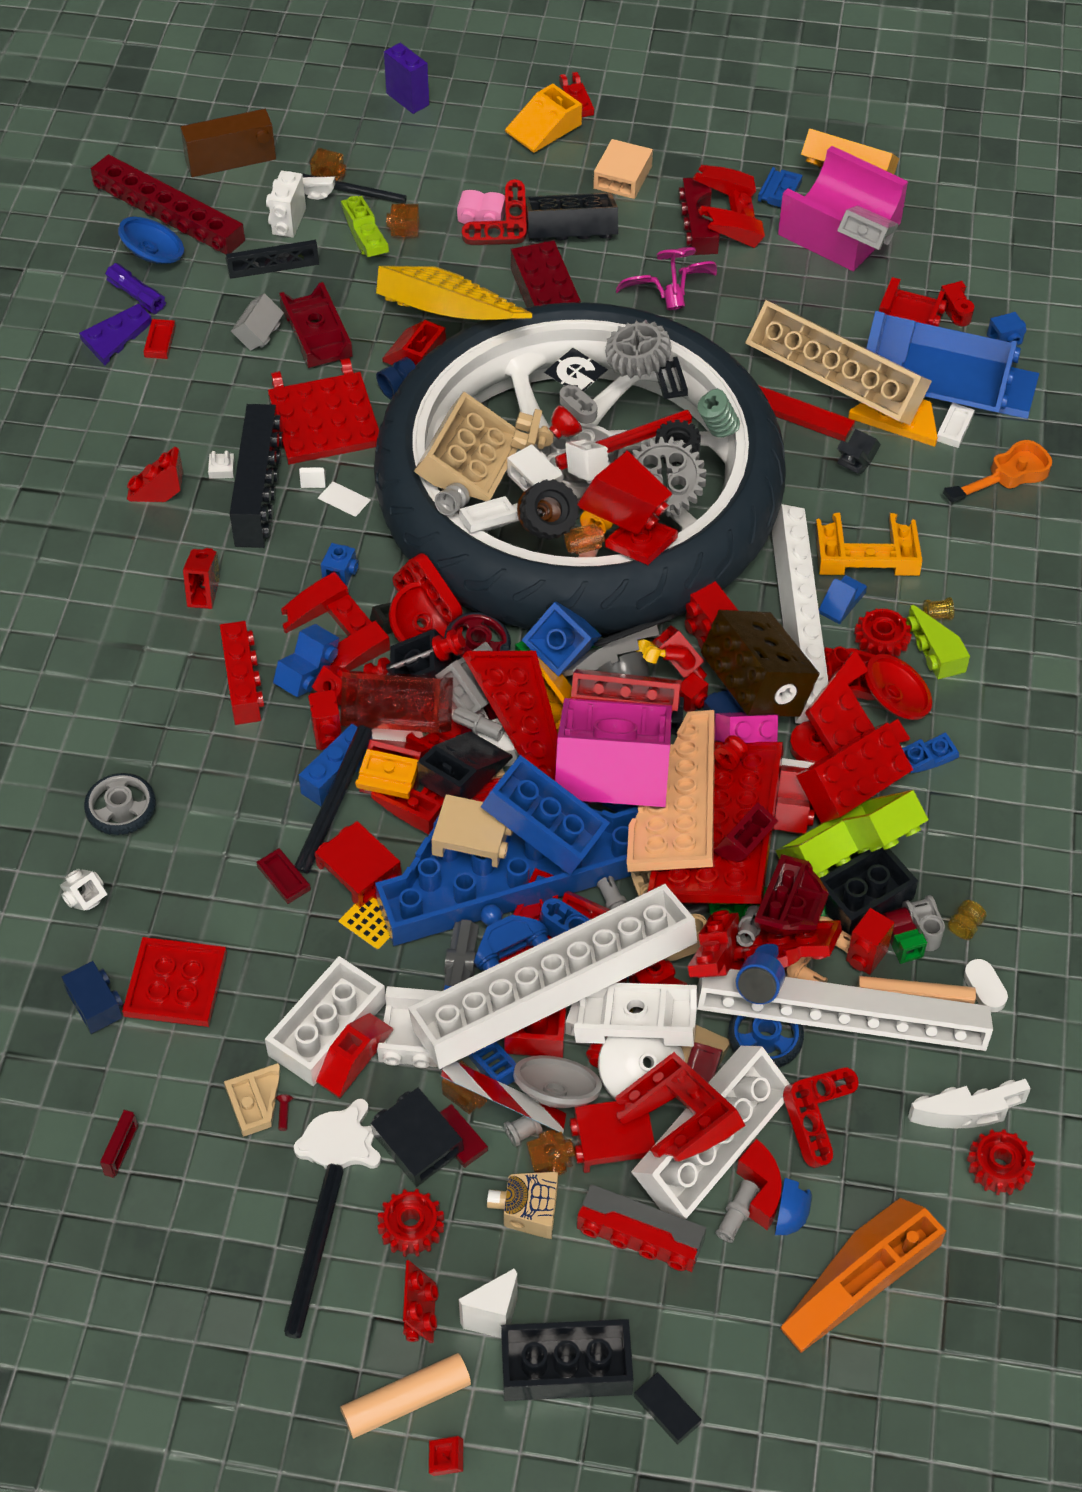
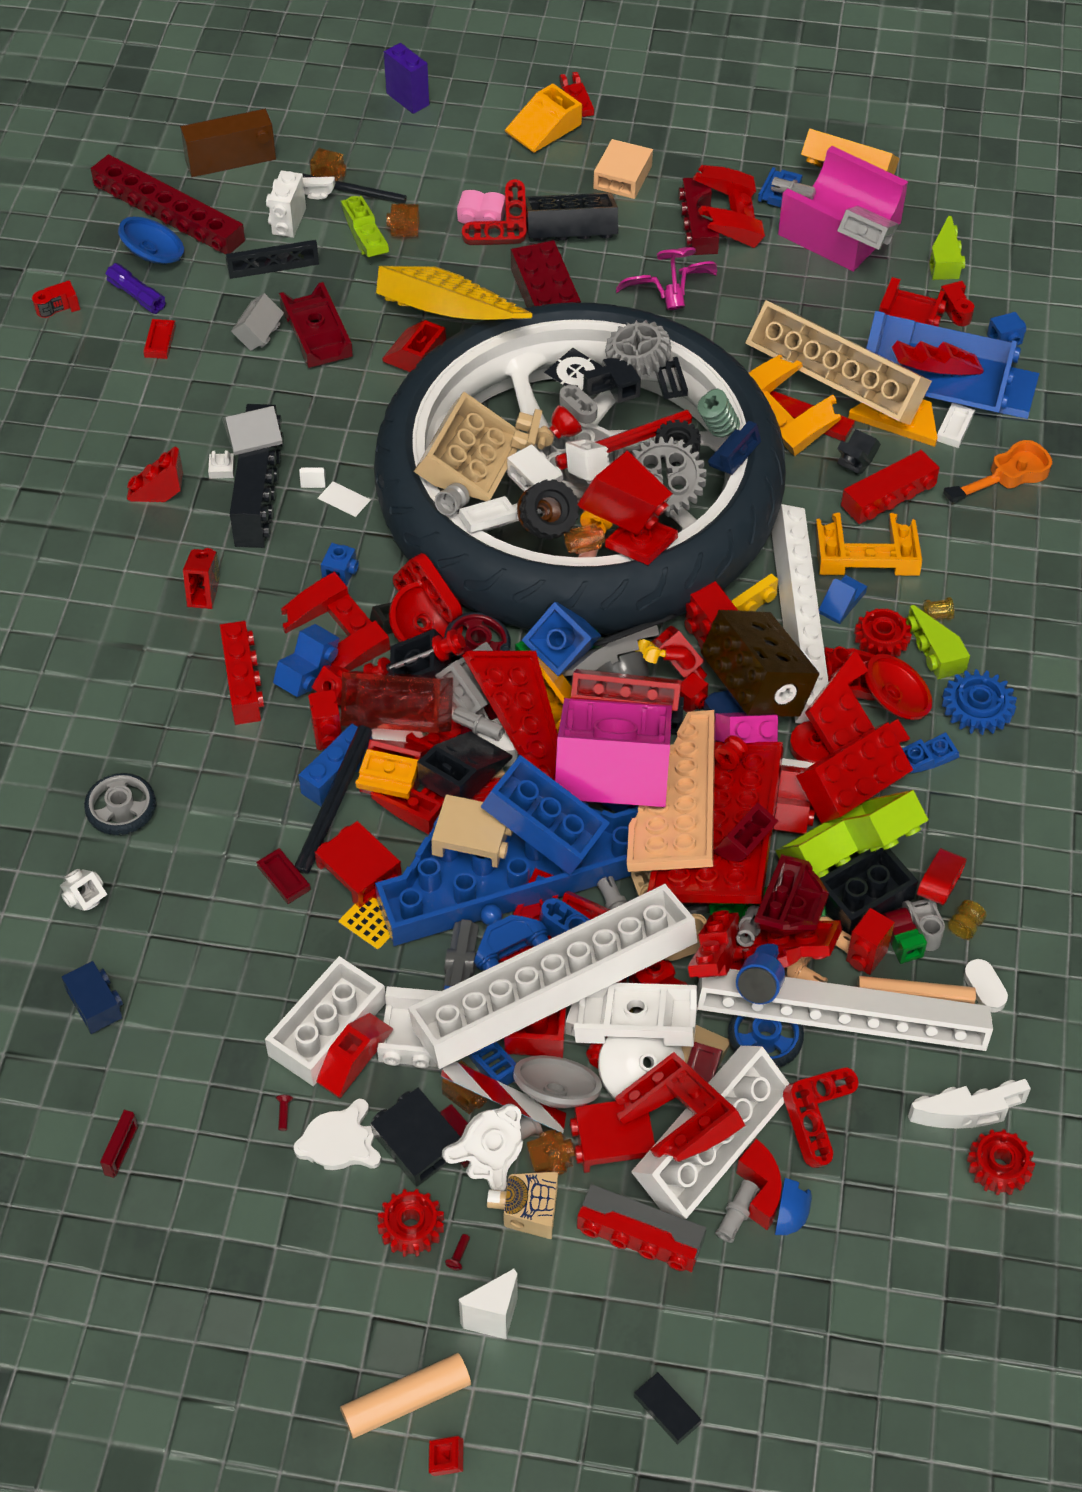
dark purple wing [79,303,152,366] -> none
red plate [122,937,227,1027] -> none
tan wing [224,1063,280,1137] -> none
red plate [268,358,379,465] -> none
black axle [284,1163,343,1339] -> none
dark blue wheel [376,357,416,399] -> none
red hinge [403,1260,438,1343] -> none
black brick [501,1319,634,1401] -> none
orange wedge [780,1198,946,1353] -> none
none -> red leg [32,280,80,318]
none -> light grey slope [222,406,283,455]
none -> white tile [442,1104,523,1191]
none -> dark red piece [445,1234,470,1271]
none -> black brick [583,358,641,403]
none -> dark blue panel [708,421,761,475]
none -> yellow hinge [732,573,778,611]
none -> light orange wedge [749,355,841,457]
none -> light grey axle [771,177,816,200]
none -> red brick [841,450,940,524]
none -> red slope [892,340,984,375]
none -> red beam [917,848,967,906]
none -> lime slope [929,216,965,280]
none -> blue gear [942,669,1017,735]

